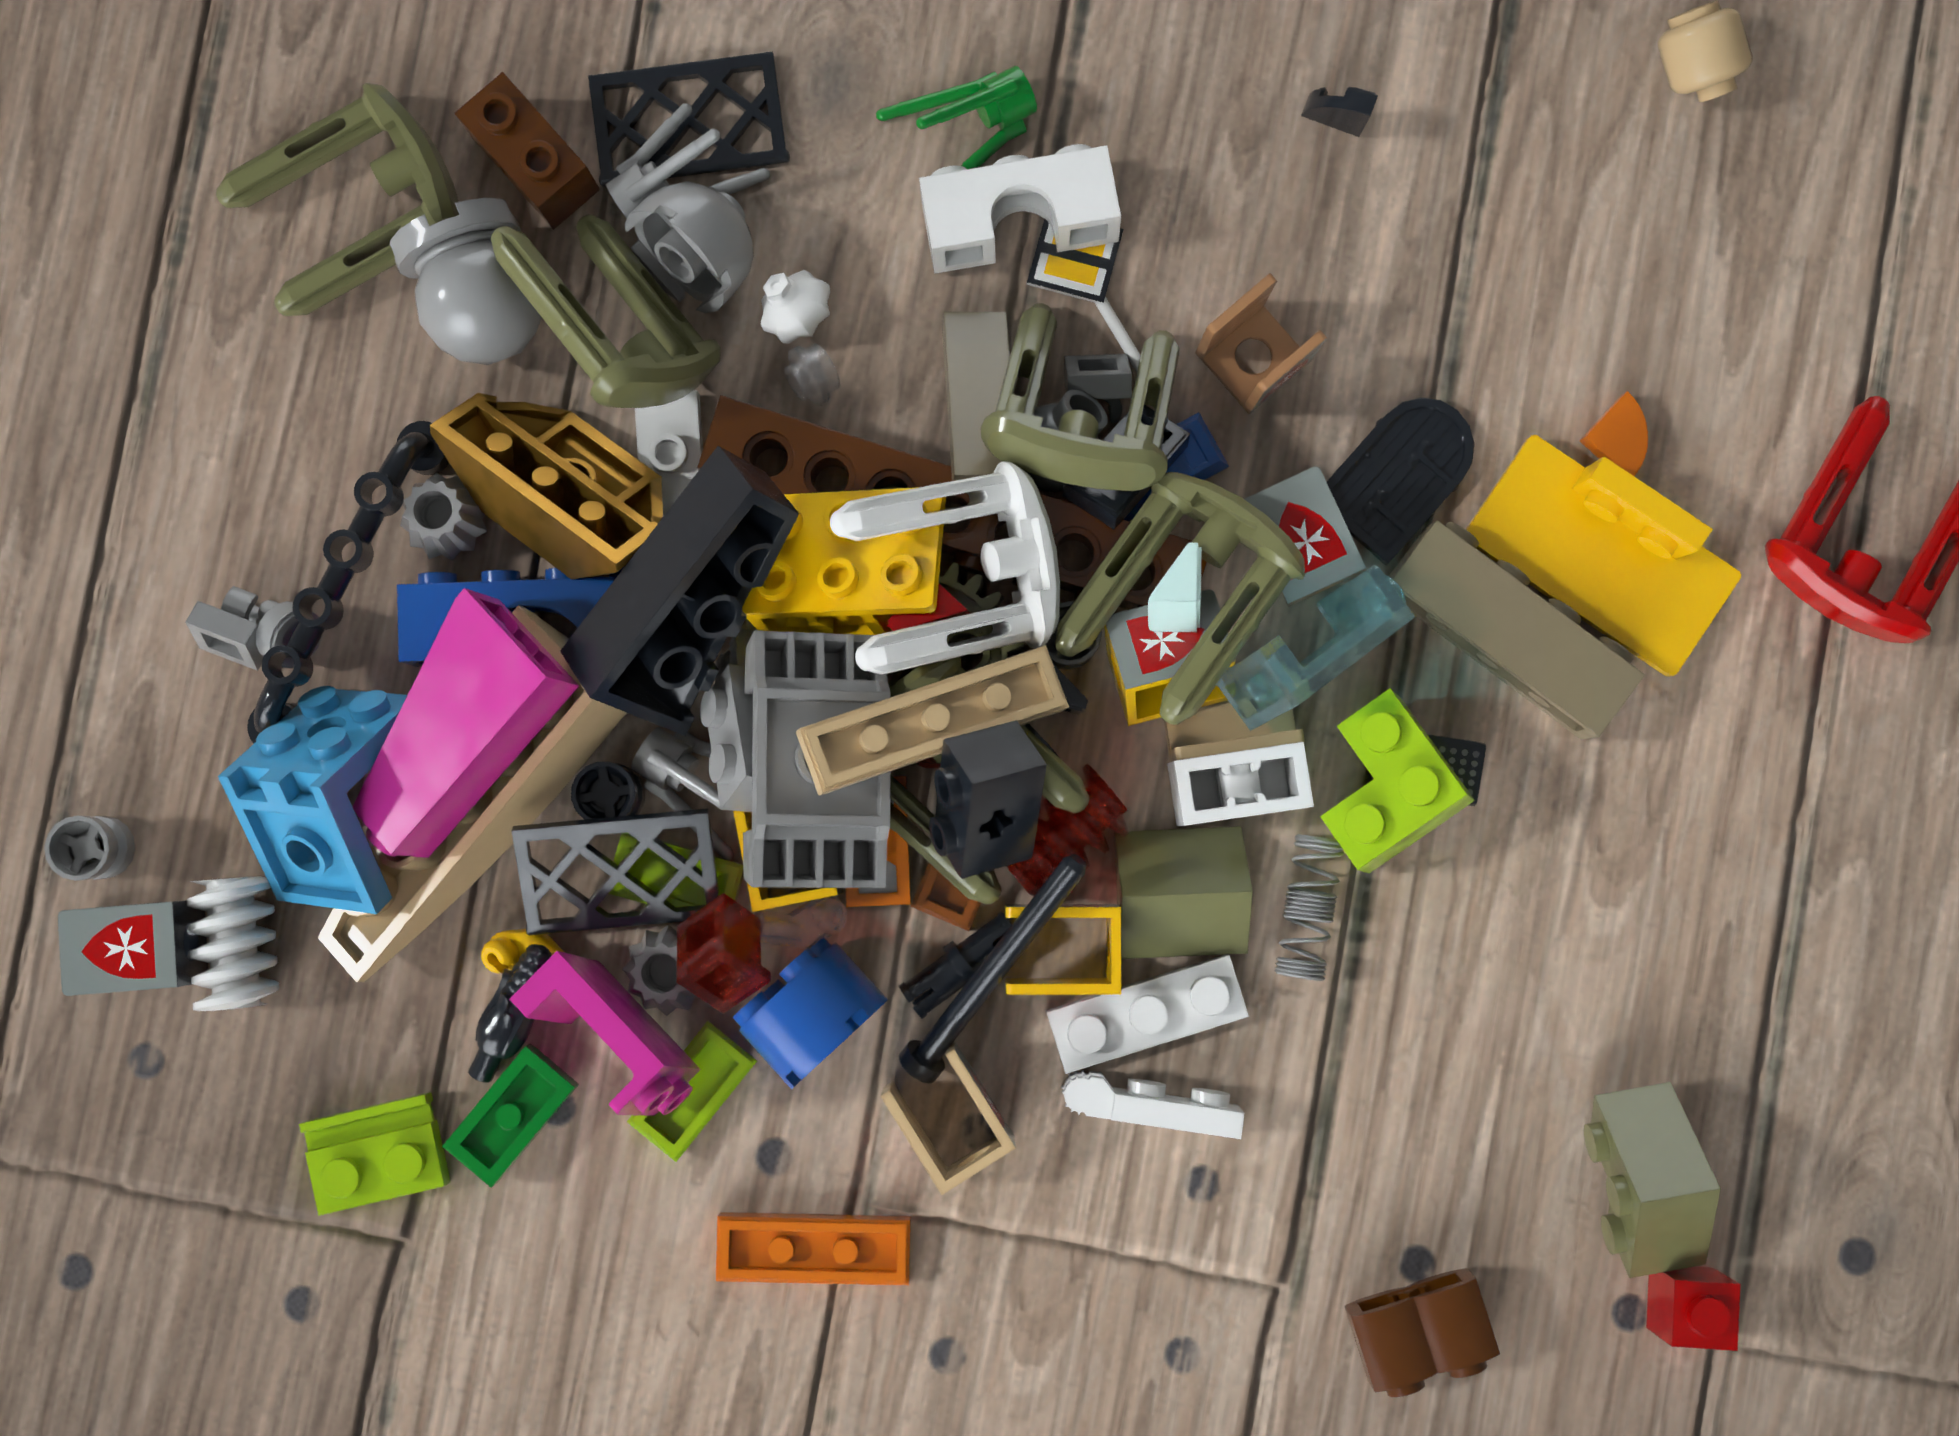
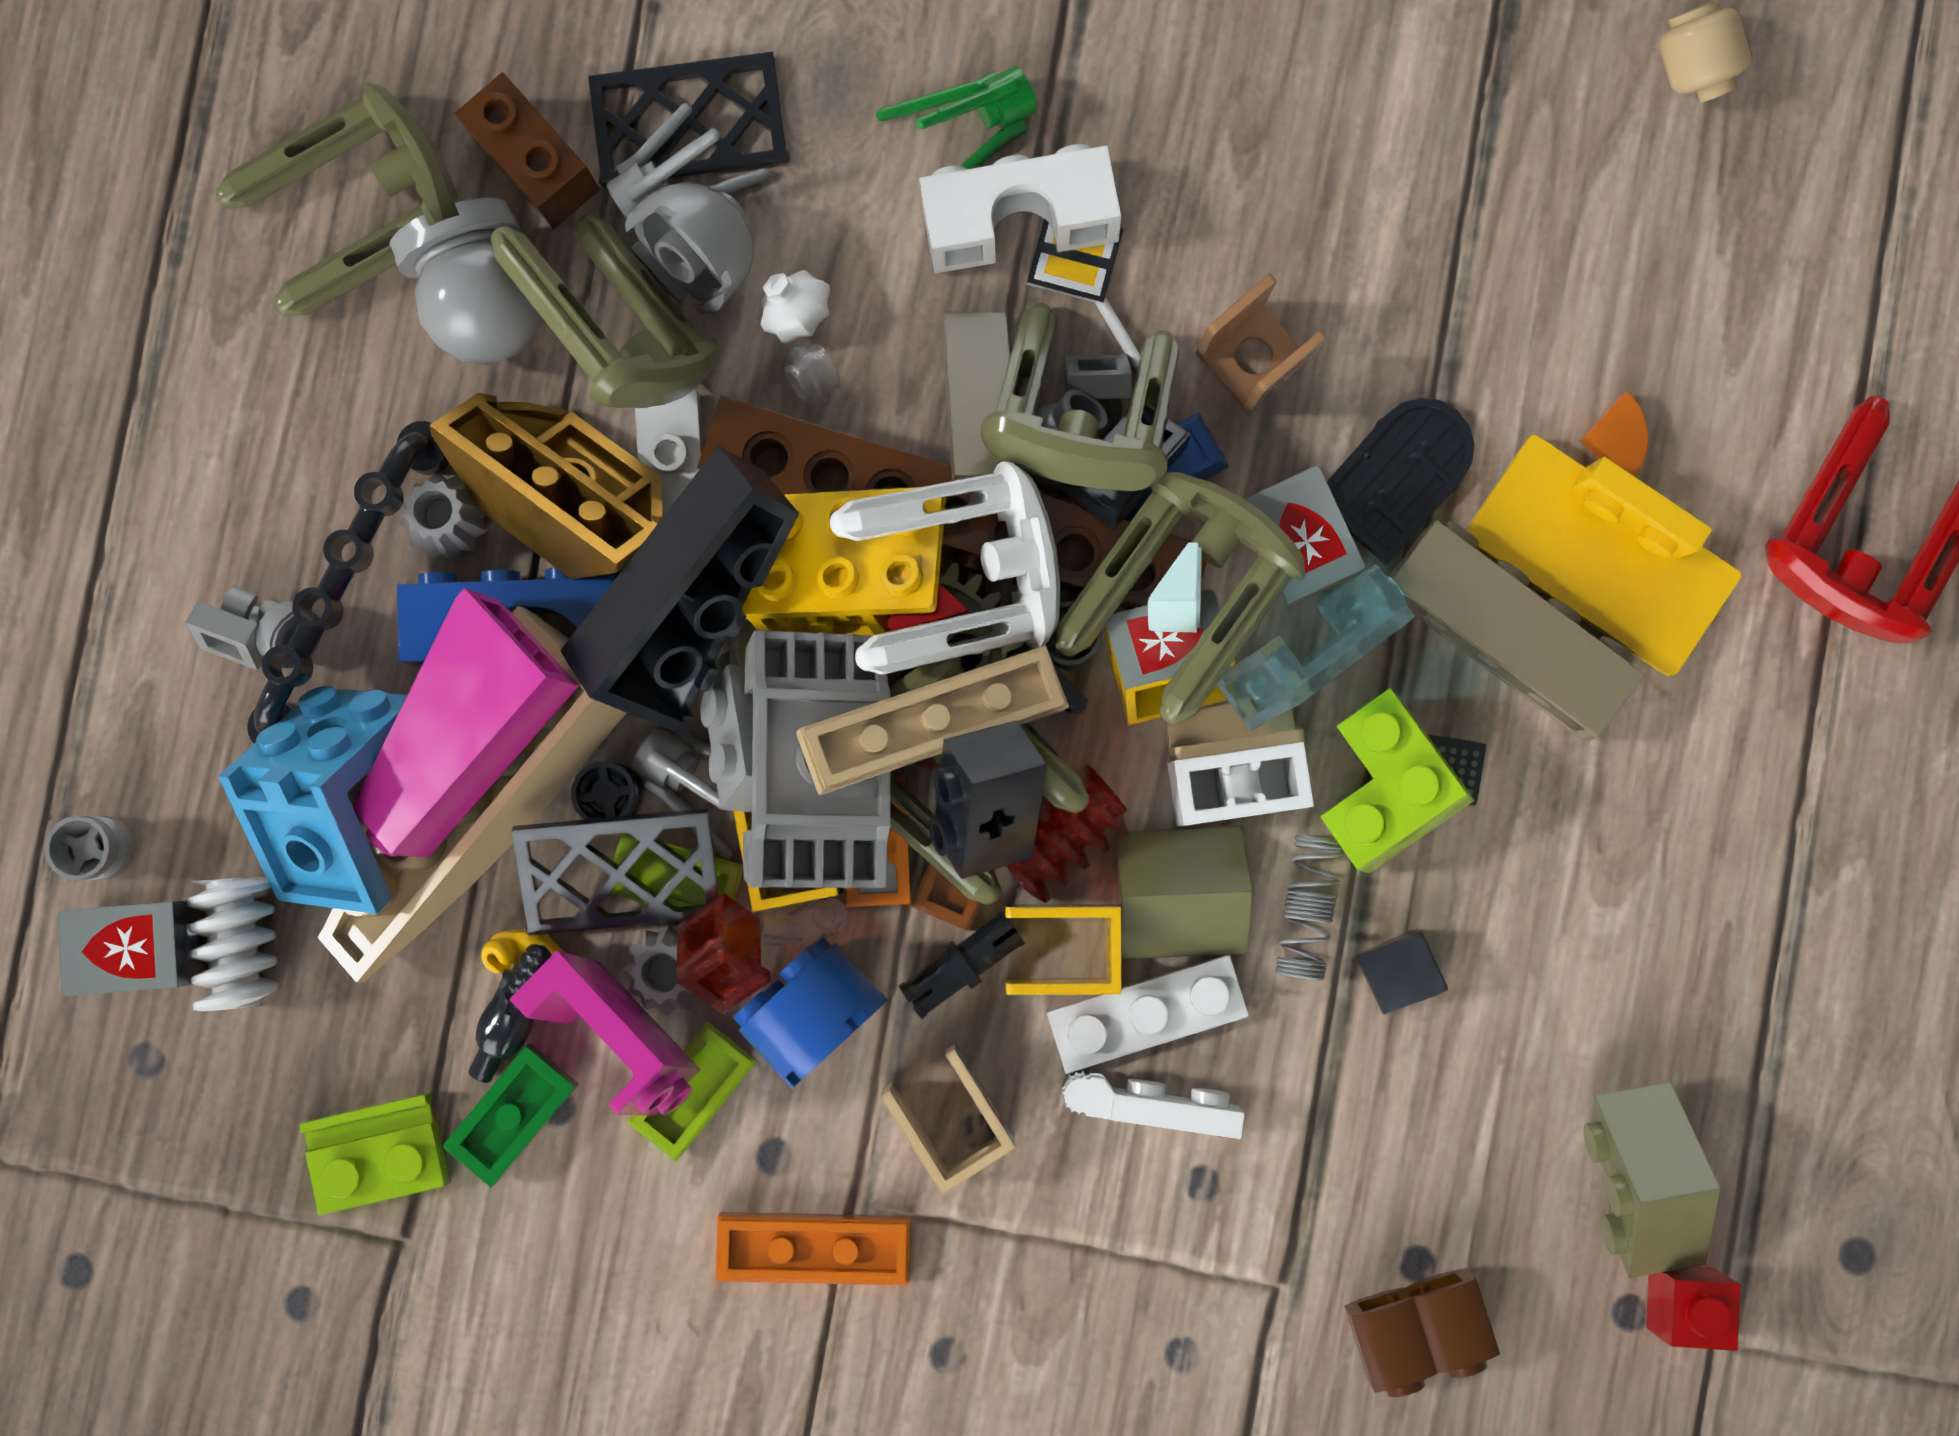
black bar [899,854,1086,1084] -> none
black tile [1301,87,1378,137] -> none
none -> black slope [1355,929,1448,1014]

